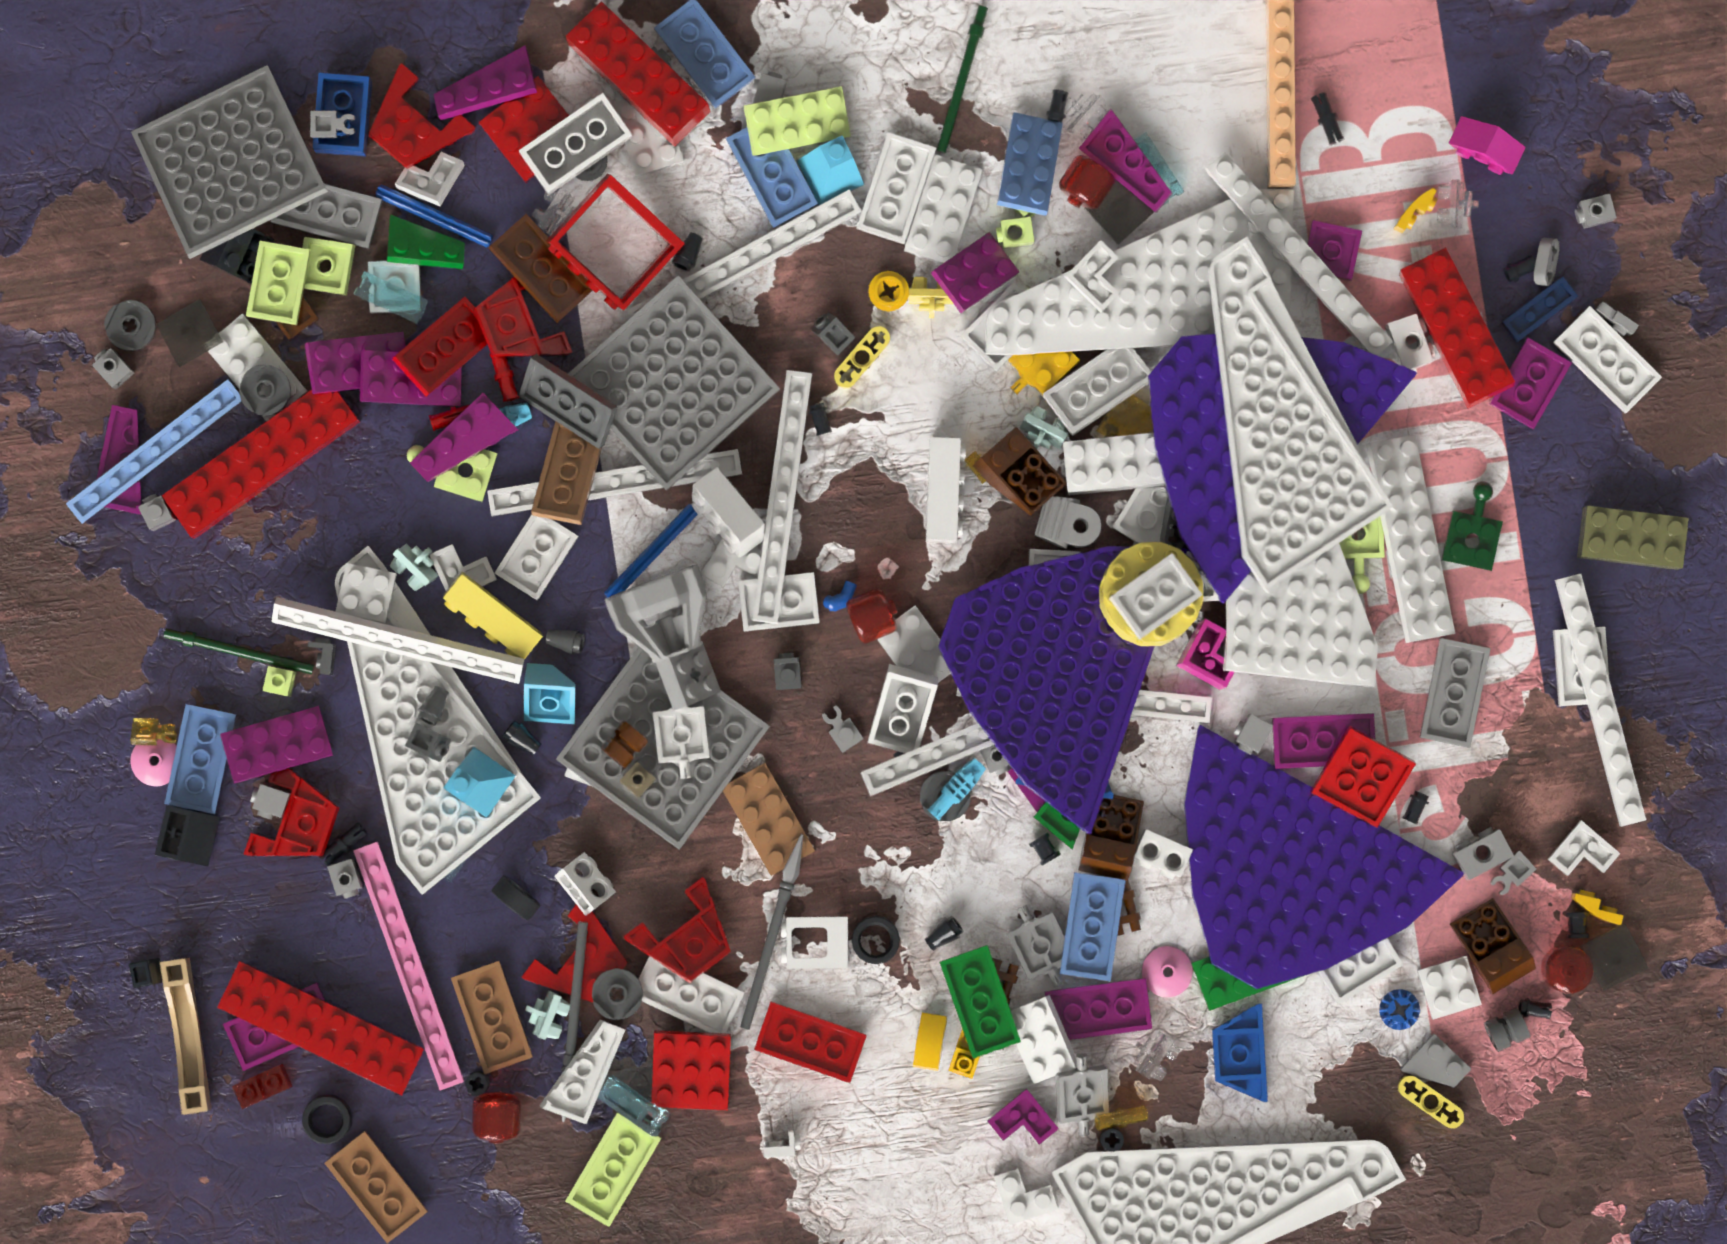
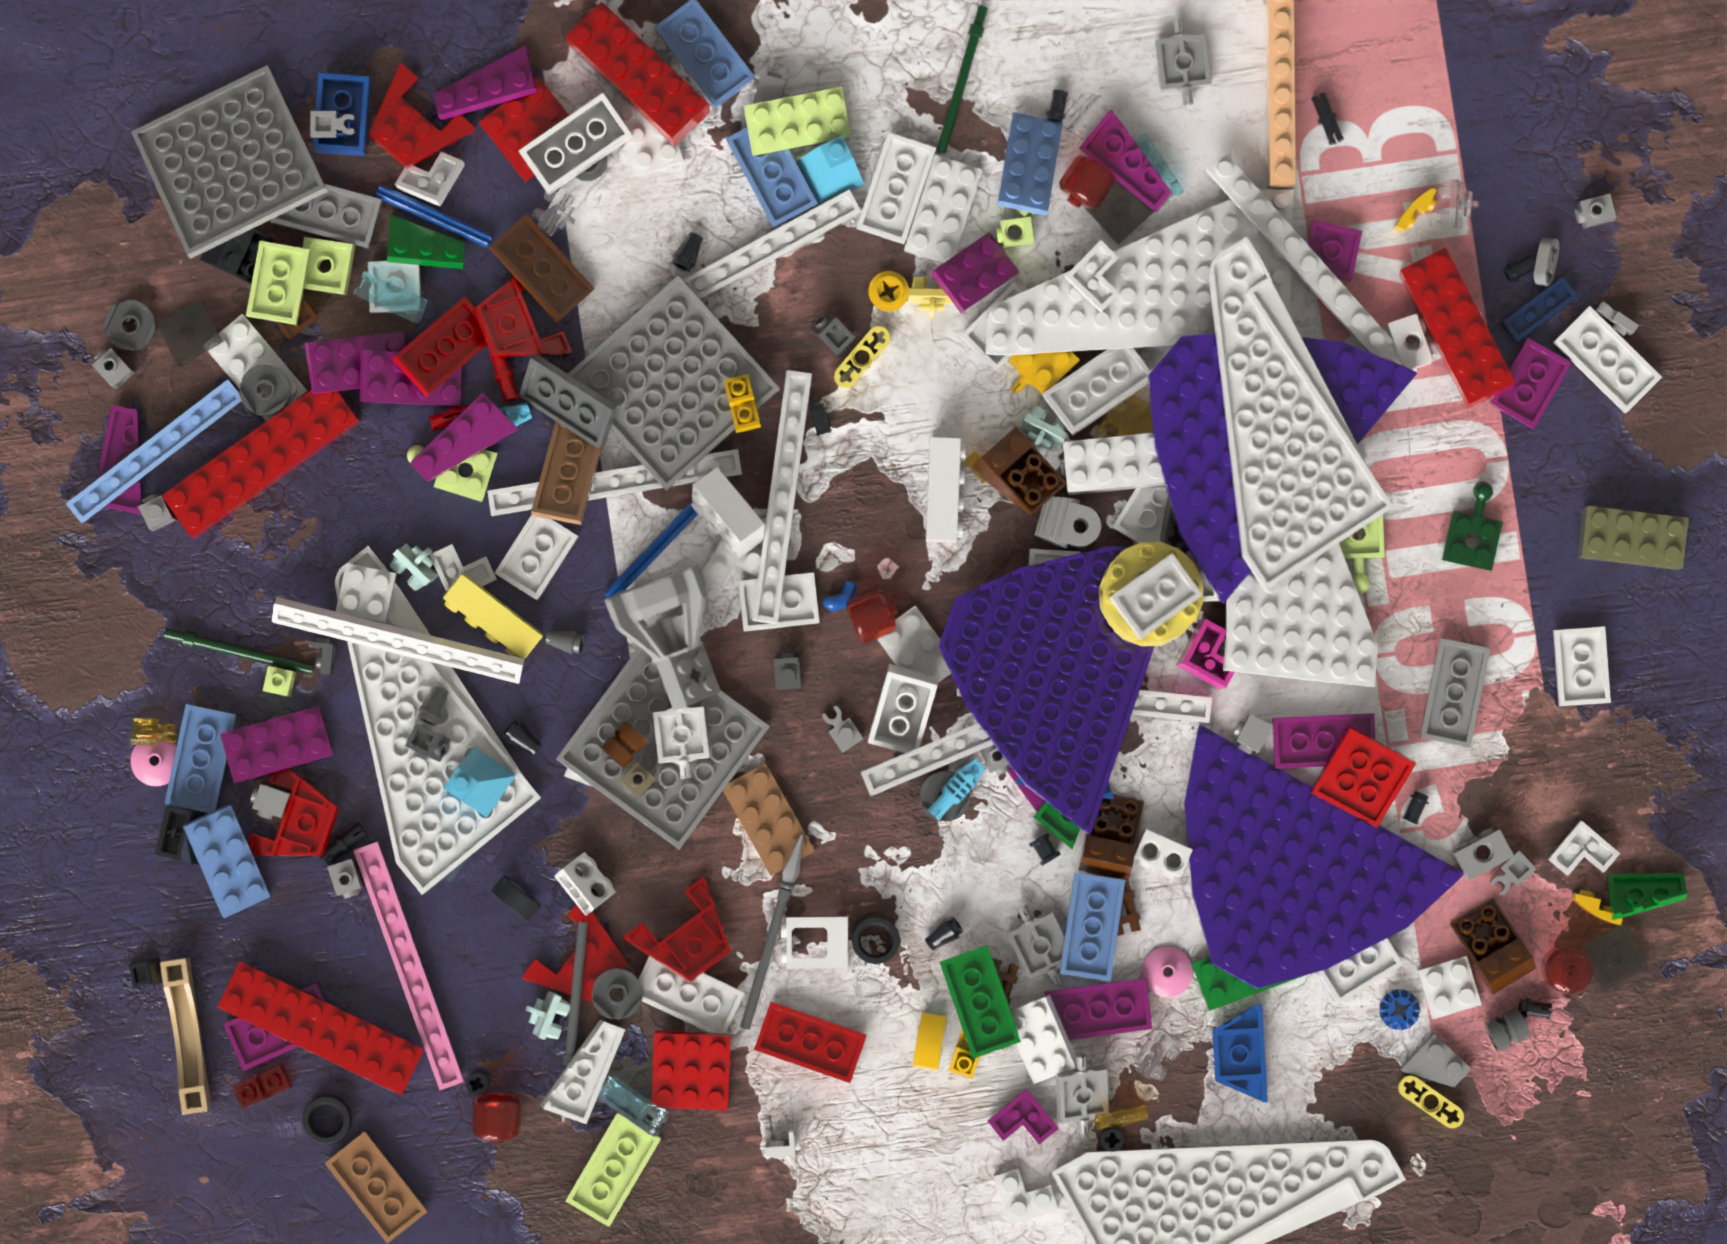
medium nougat plate [451,961,533,1074] -> none
medium azure slope [524,663,576,724] -> none
red window [546,173,685,311] -> none
white plate [1366,435,1455,643] -> none
dark pink brick [1448,116,1526,175] -> none
white plate [1555,574,1646,827] -> none
black bush [1566,912,1589,938] -> none
none -> medium blue plate [182,804,270,918]
none -> yellow slope [723,374,761,433]
none -> light grey plate [1155,19,1212,106]
none -> green wing [1607,873,1687,921]

